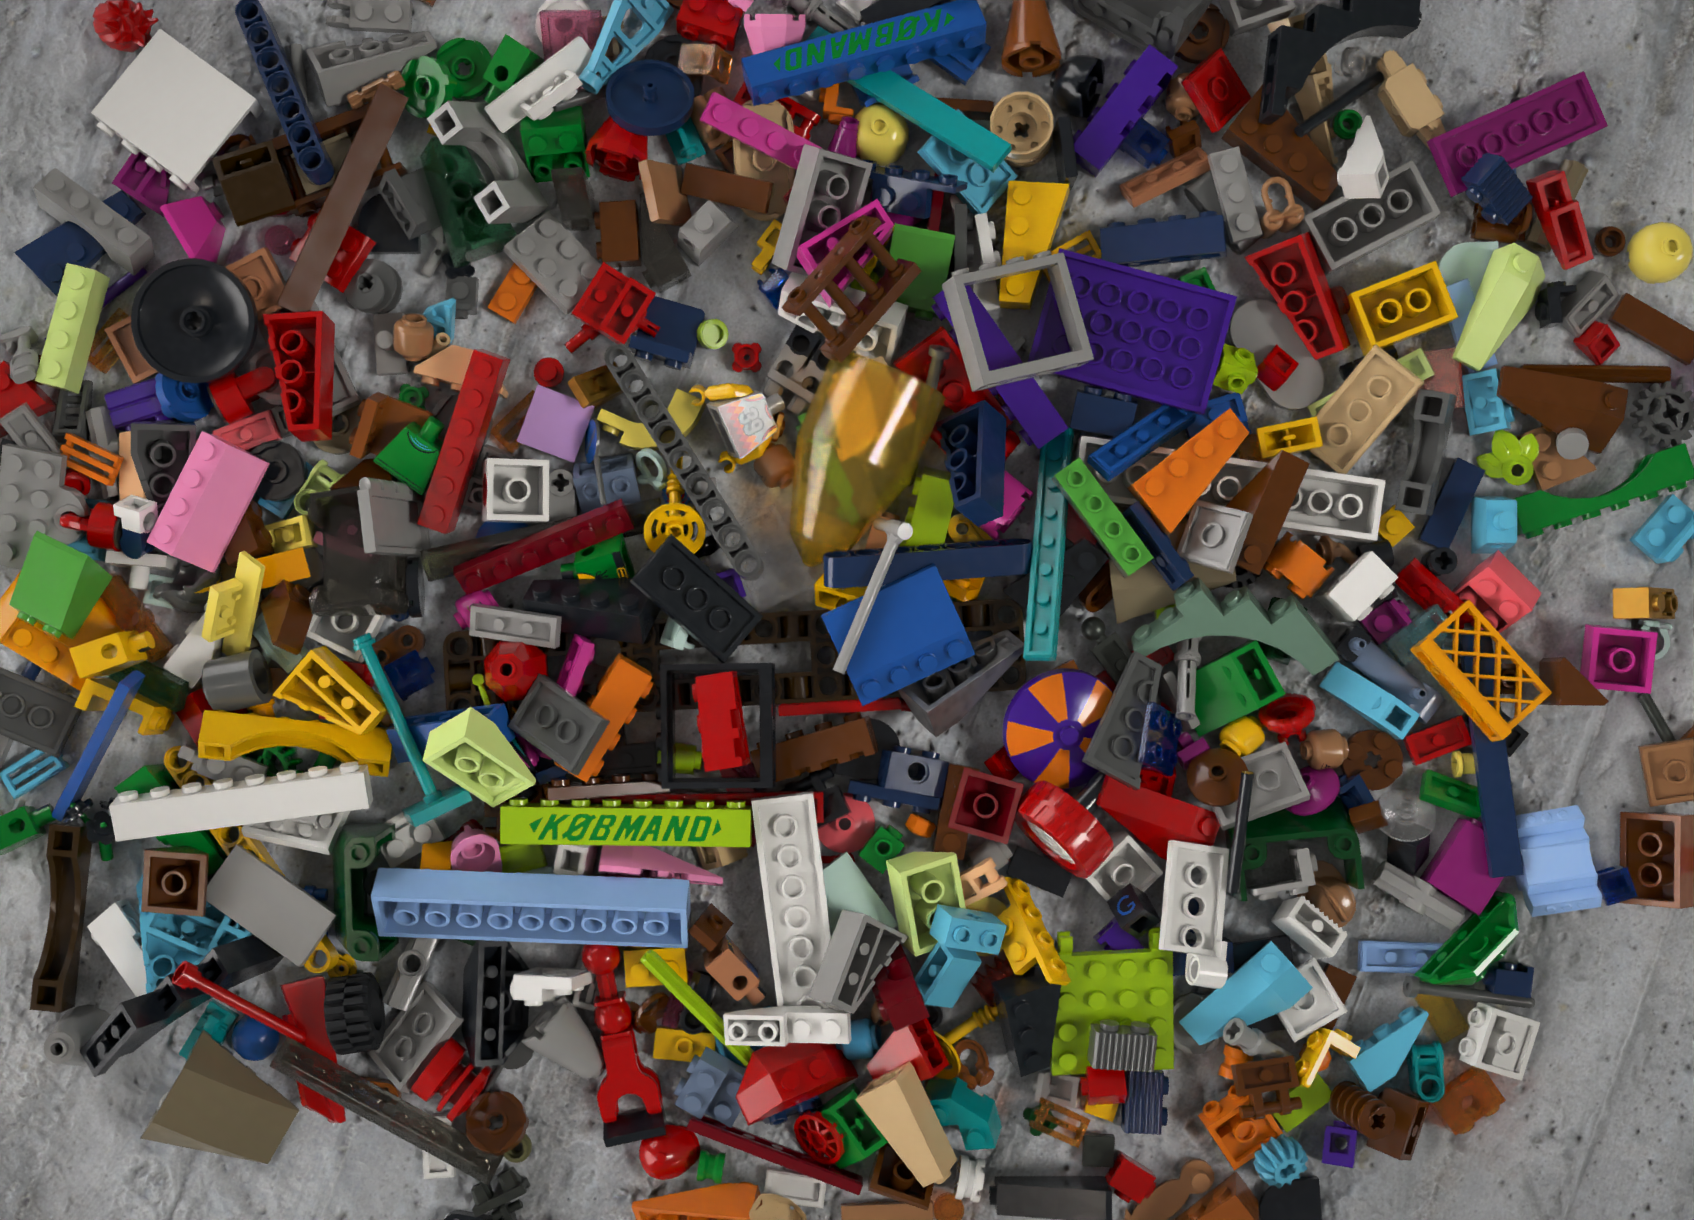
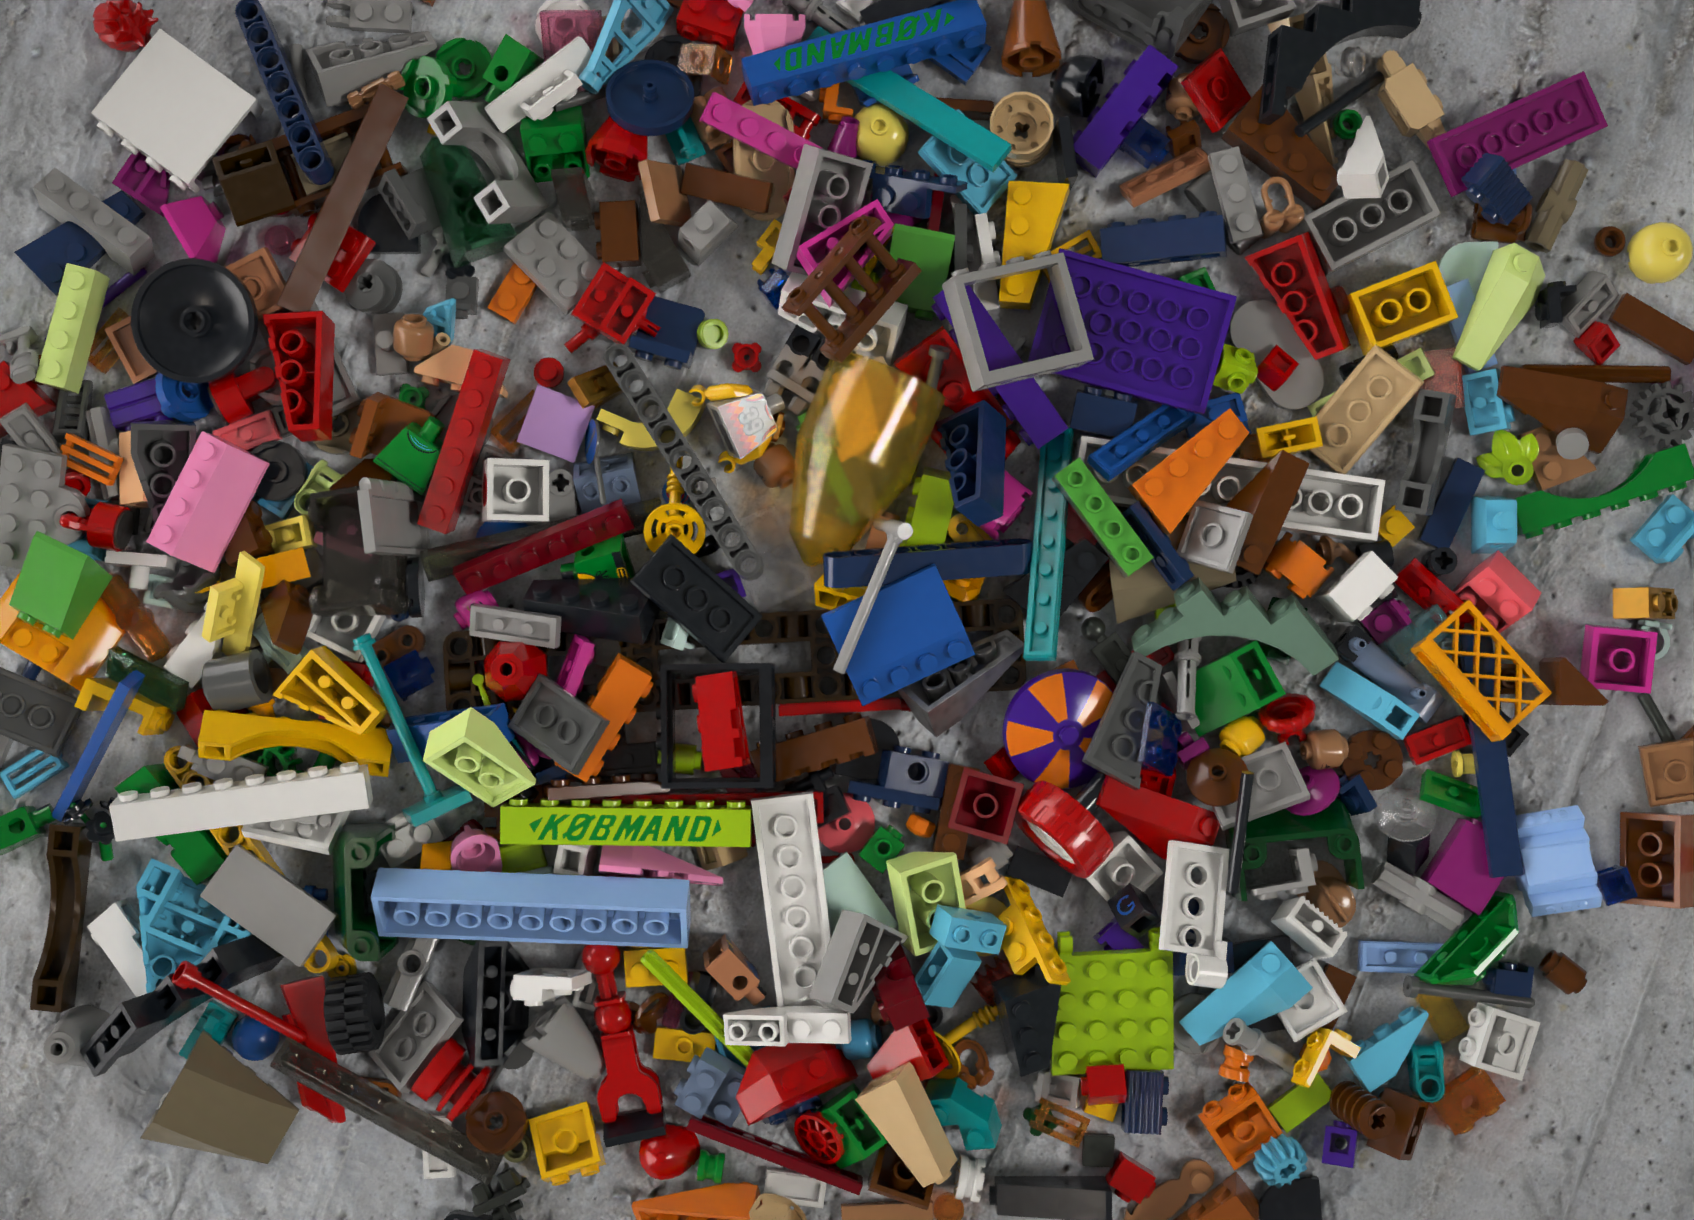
yellow torso [69,631,155,678] -> none
white leg [113,495,158,559] -> none
reddish brown slope [141,846,209,917] -> none
light aqua piece [636,448,668,491] -> none
reddish brown plate [688,903,734,952] -> none
dark grey brick [1087,1019,1158,1072] -> none
reddish brown plate [1231,1055,1302,1120] -> none
reddish brown slope [1349,800,1389,834] -> none
red slope [1526,169,1594,270] -> none
none -> yellow plate [528,1101,606,1186]
none -> reddish brown brick [1538,950,1587,995]

